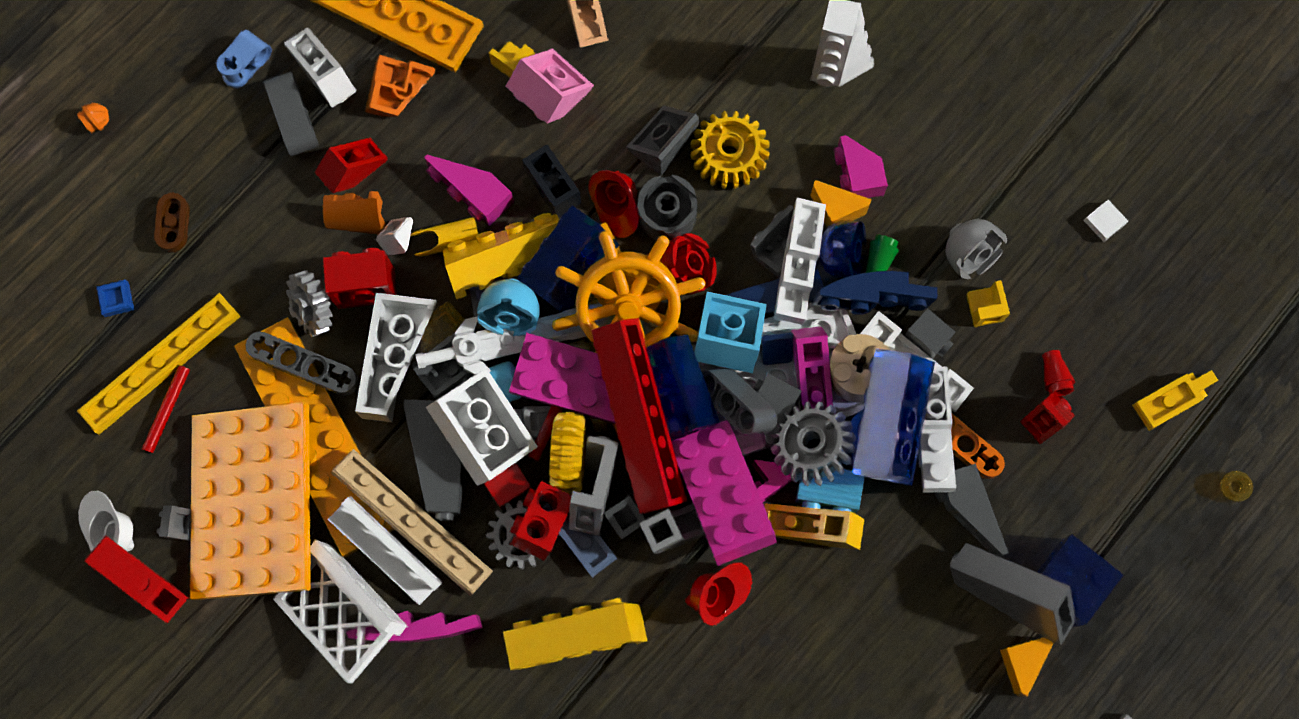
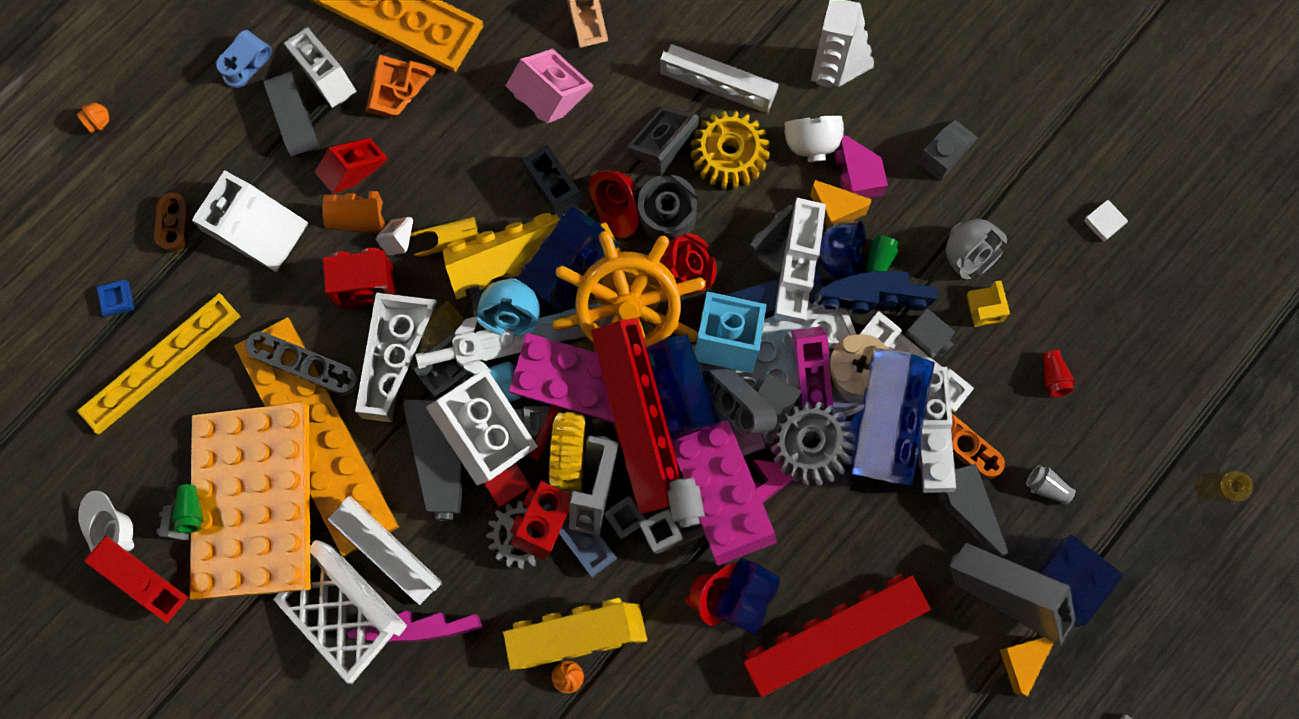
red bar [141,365,190,454] -> none
light grey gear [286,270,332,337] -> none
tan tile [331,449,493,596] -> none
dark pink slope [424,155,514,226] -> none
yellow panel [489,42,535,77] -> none
dark blue slope [760,333,793,365] -> none
yellow slope [764,503,864,550] -> none
medium azure brick [795,469,865,513] -> none
red slope [1020,393,1075,444] -> none
yellow hinge [1132,370,1219,431] -> none
none -> green cone [171,484,204,533]
none -> white slope [192,170,308,273]
none -> orange plate [552,661,584,693]
none -> white fence [660,44,779,114]
none -> light grey brick [667,478,705,527]
none -> clear blue brick [715,558,780,634]
none -> red brick [742,574,931,698]
none -> white cylinder [784,116,844,162]
none -> dark grey slope [918,120,978,181]
none -> light grey cone [1026,465,1076,506]

